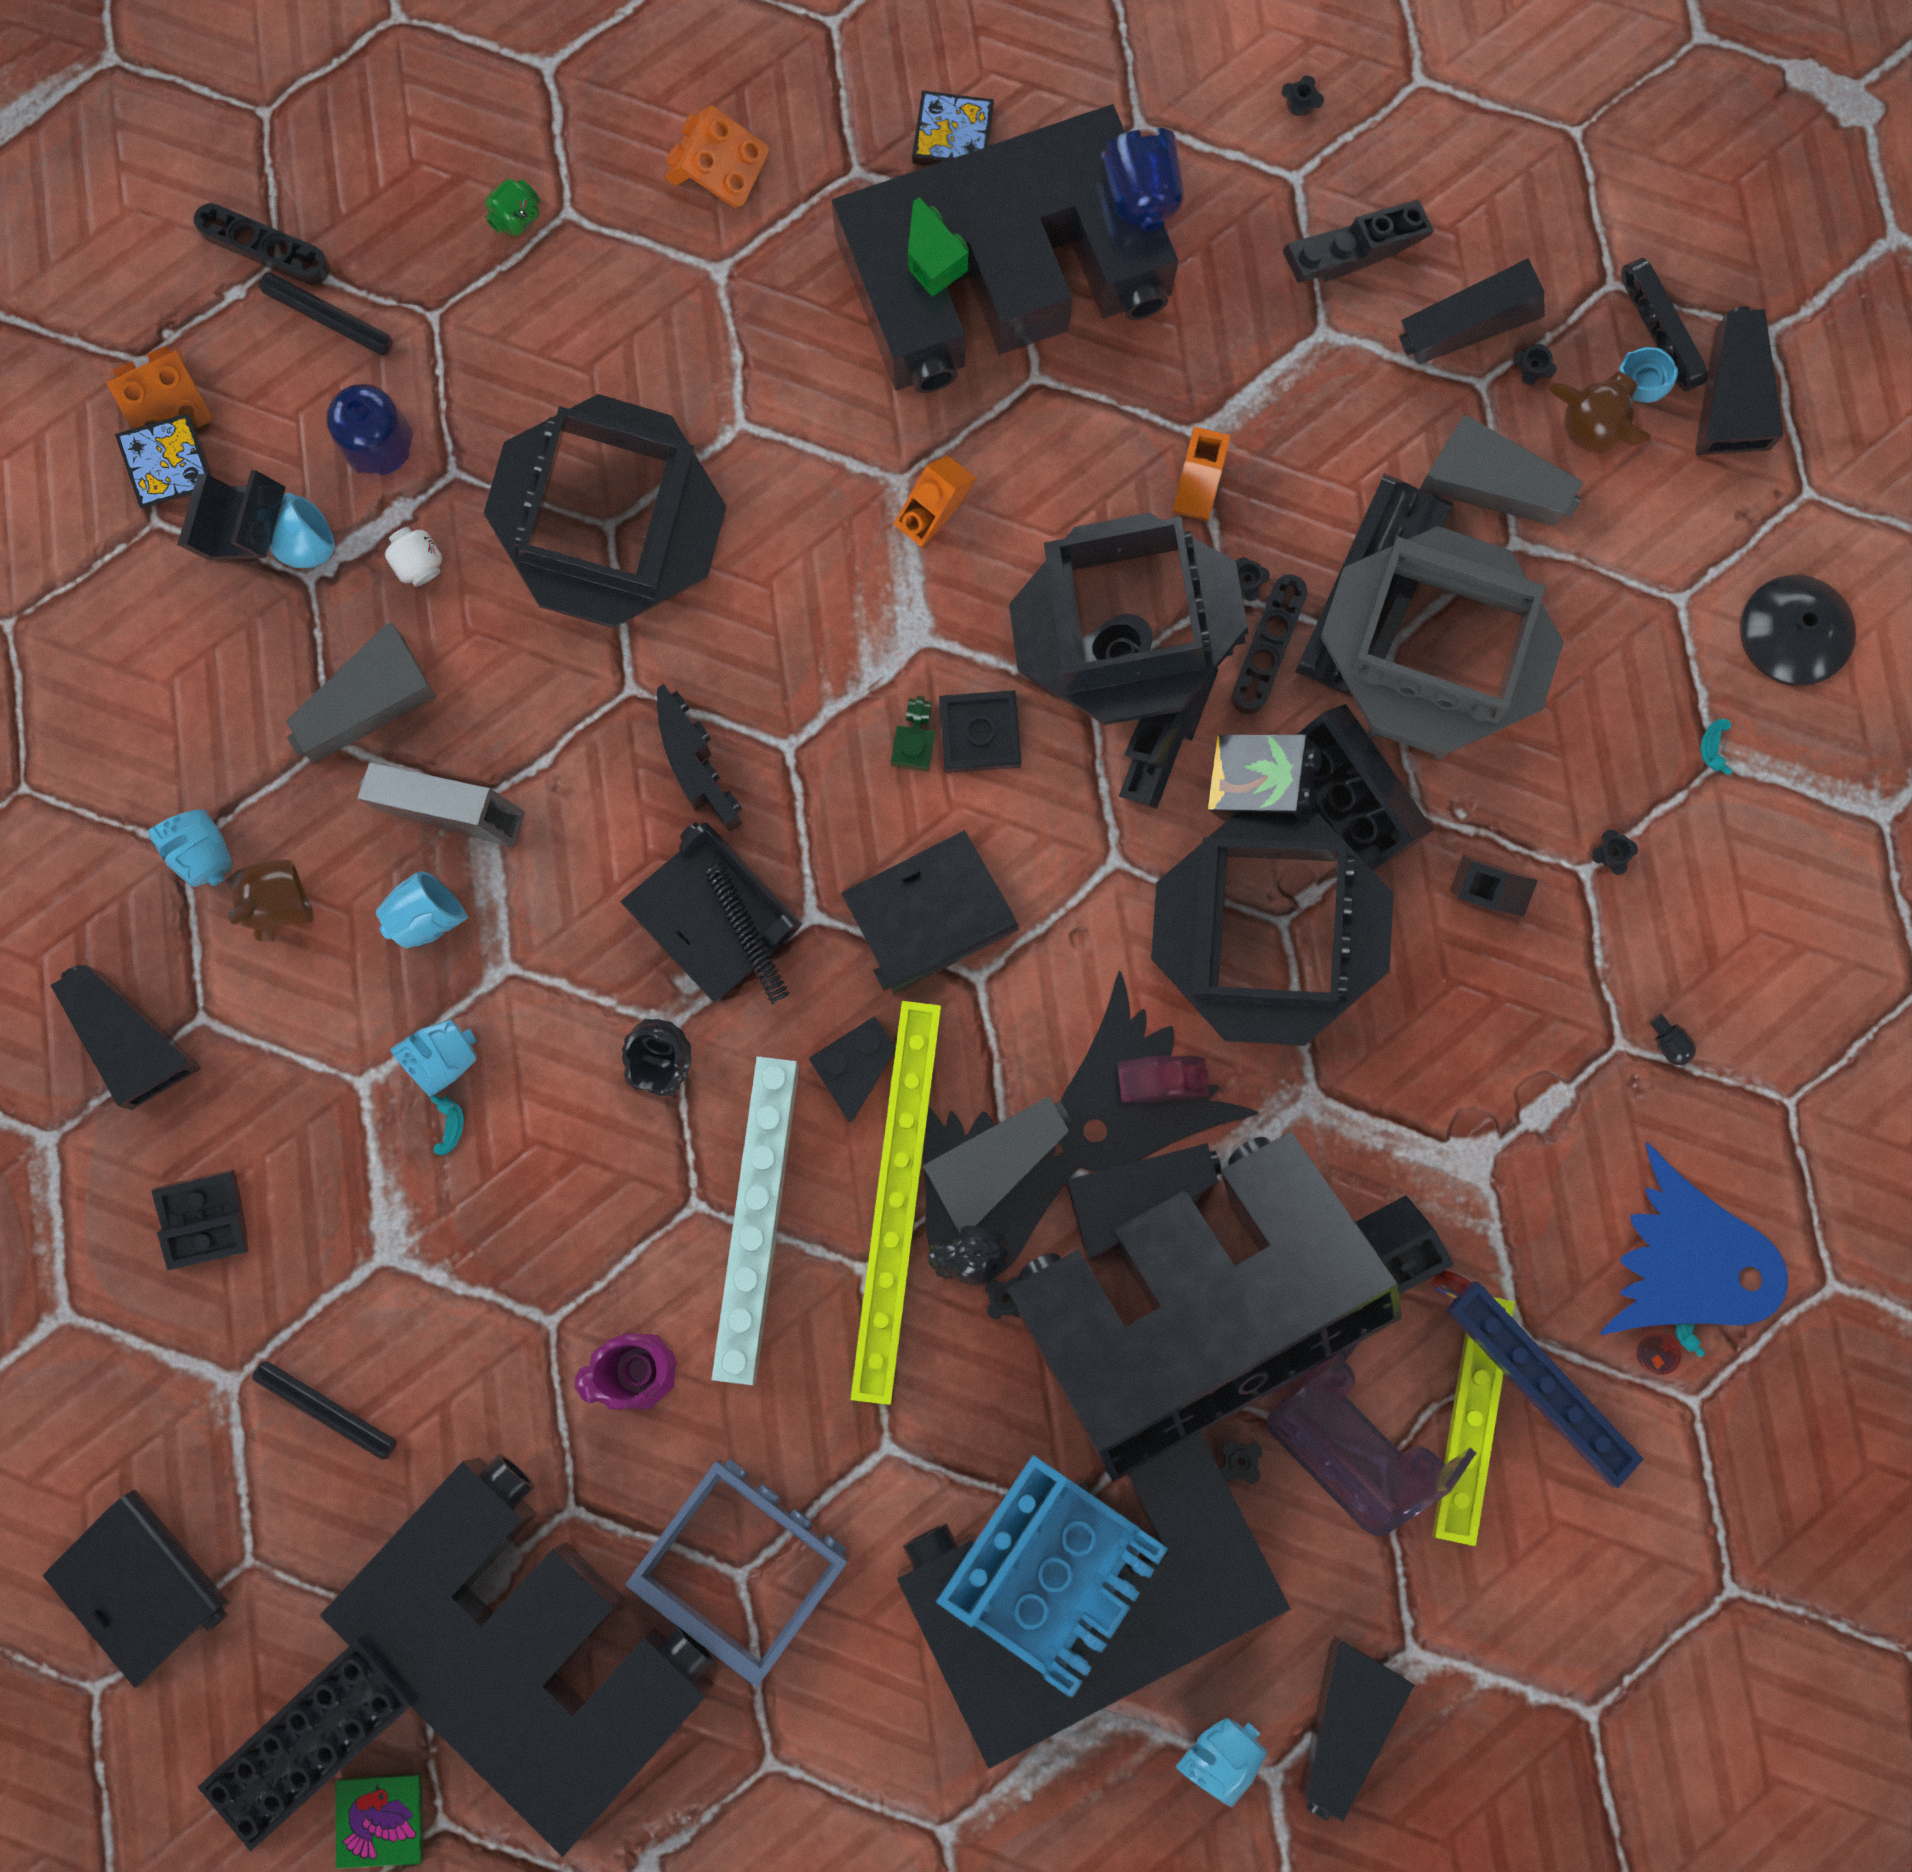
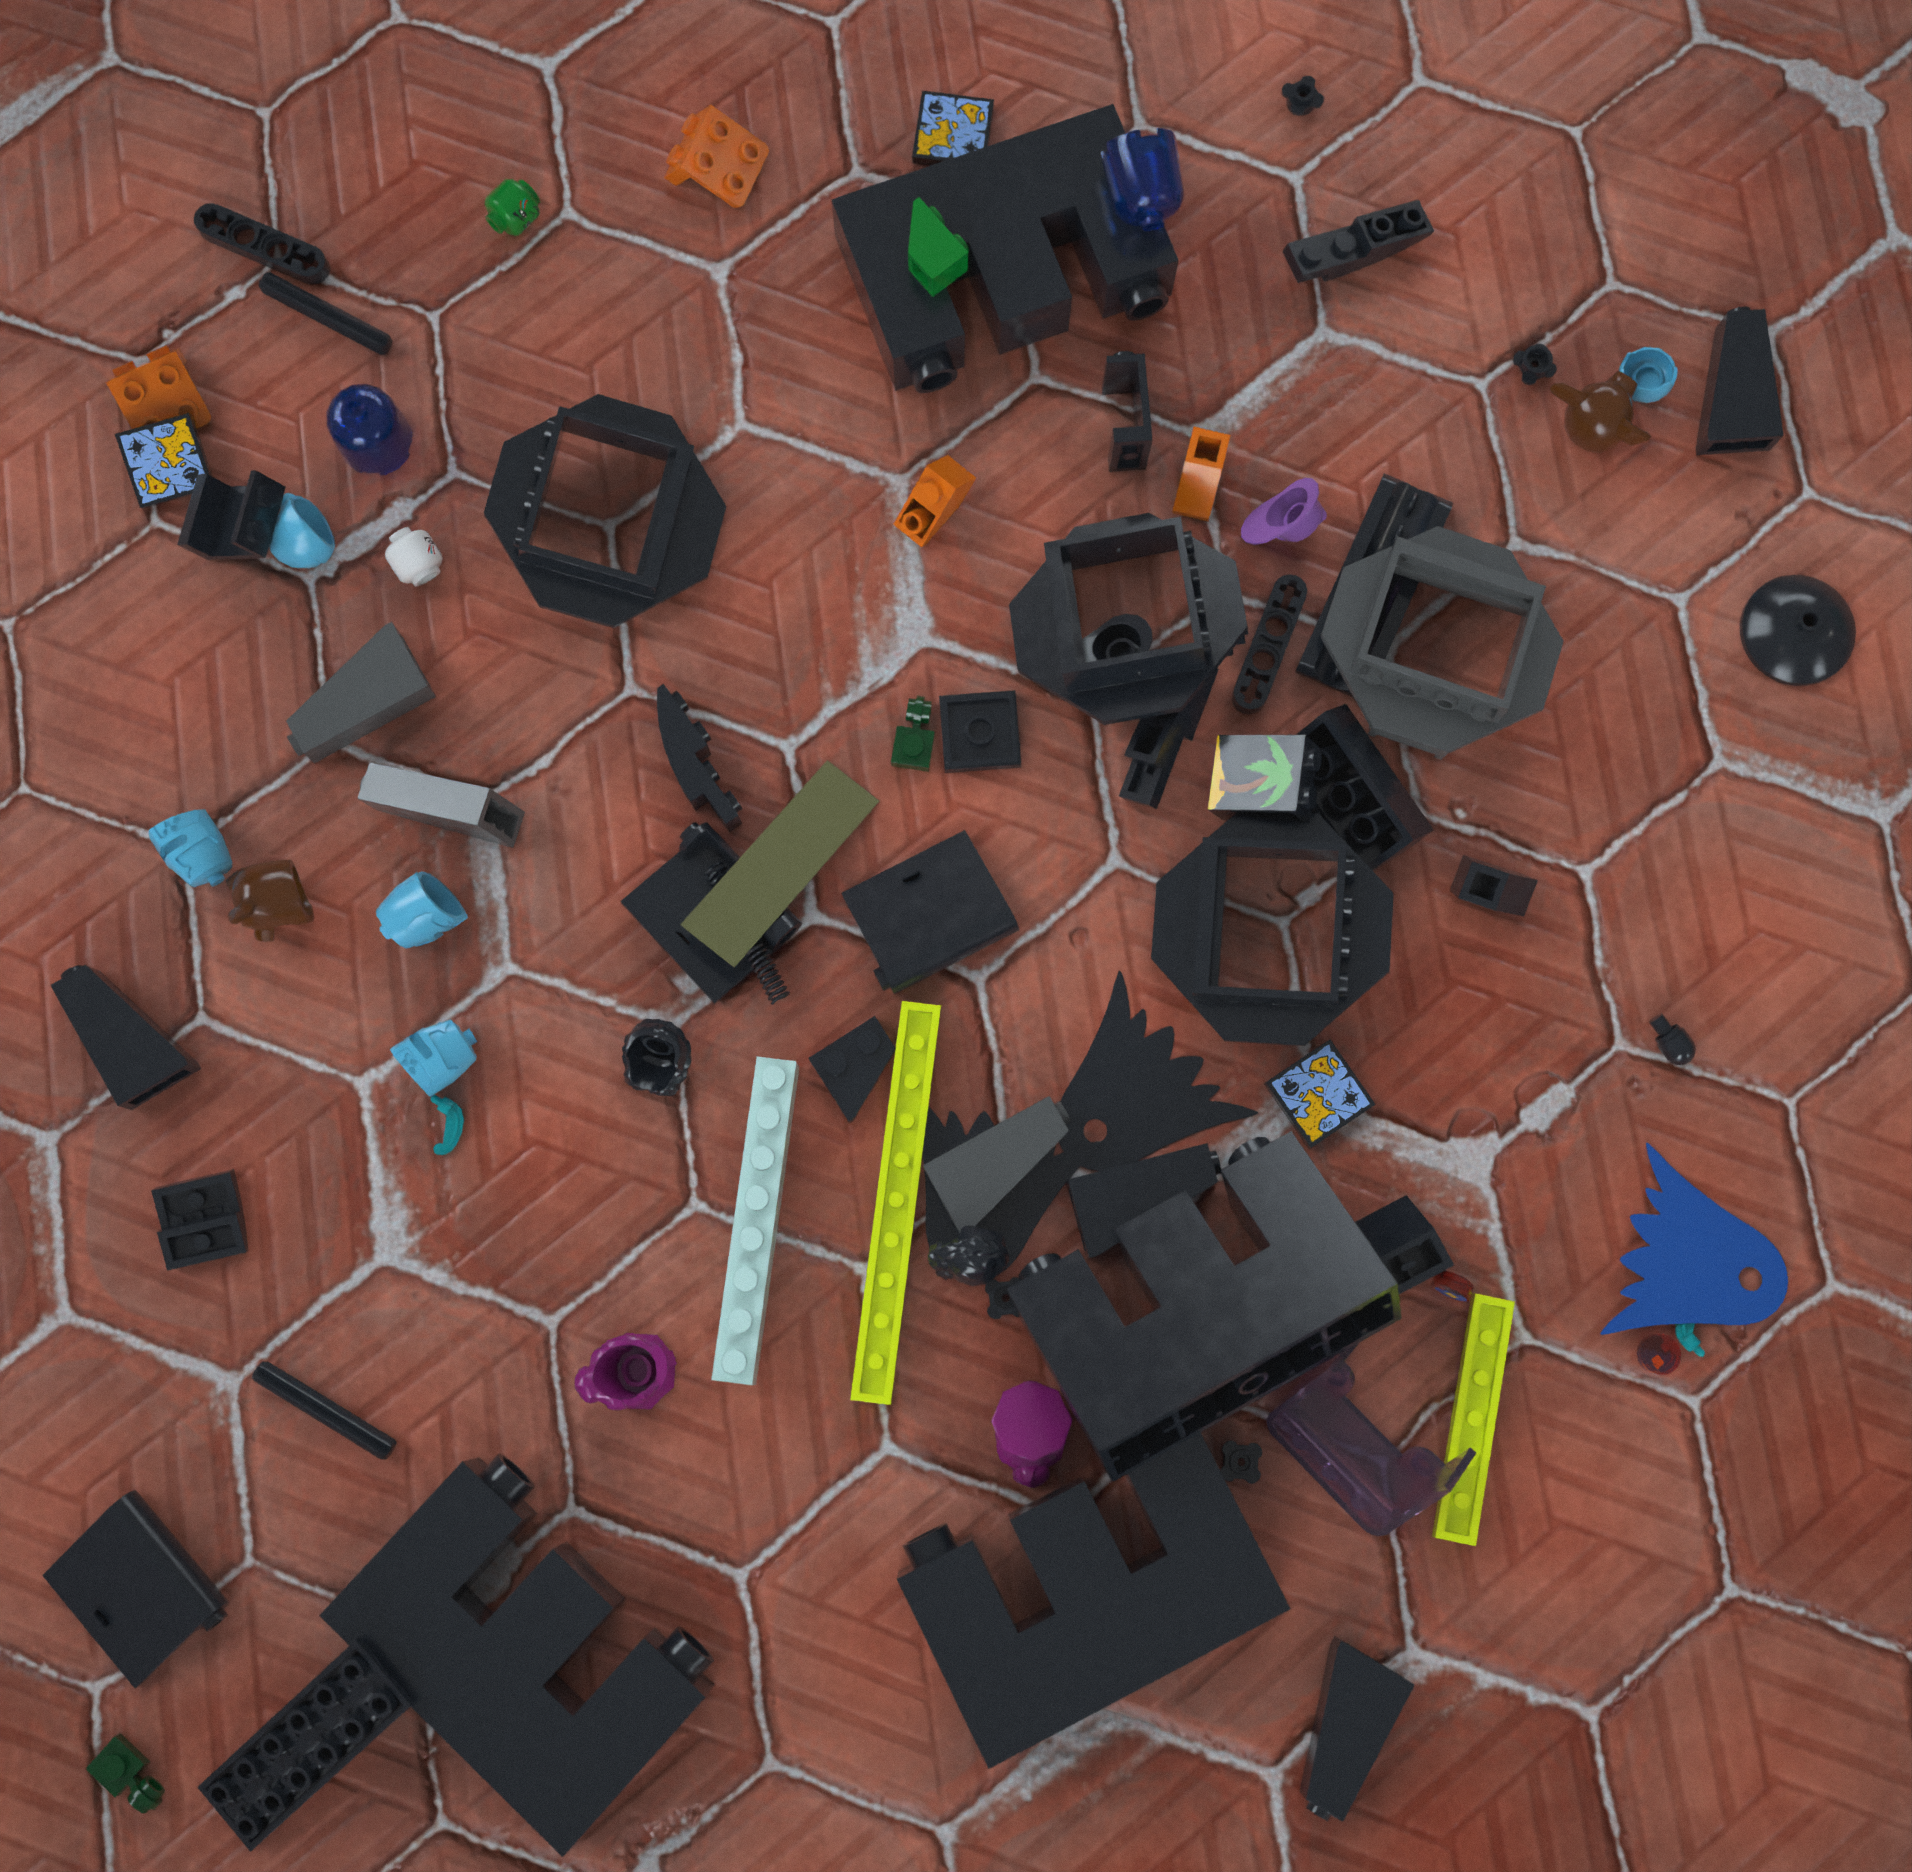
green tile [335,1773,423,1869] -> none
sand blue window [625,1459,849,1688] -> none
dark azure slope [936,1455,1168,1698] -> none
clear pink slope [1118,1055,1209,1103] -> none
medium azure helmet [1175,1717,1267,1808] -> none
black plate [1236,557,1270,601] -> none
black slope [1398,258,1545,365] -> none
dark grey slope [1420,414,1584,526] -> none
dark blue plate [1446,1281,1644,1488] -> none
black plate [1591,830,1638,875] -> none
black beam [1621,258,1708,392] -> none
teal piece [1700,719,1732,775] -> none
none -> dark green plate [86,1733,165,1814]
none -> olive sticker [680,760,879,968]
none -> magenta piece [991,1381,1072,1488]
none -> black panel [1102,351,1153,472]
none -> medium lavender piece [1241,478,1327,545]
none -> tile [1264,1039,1376,1149]

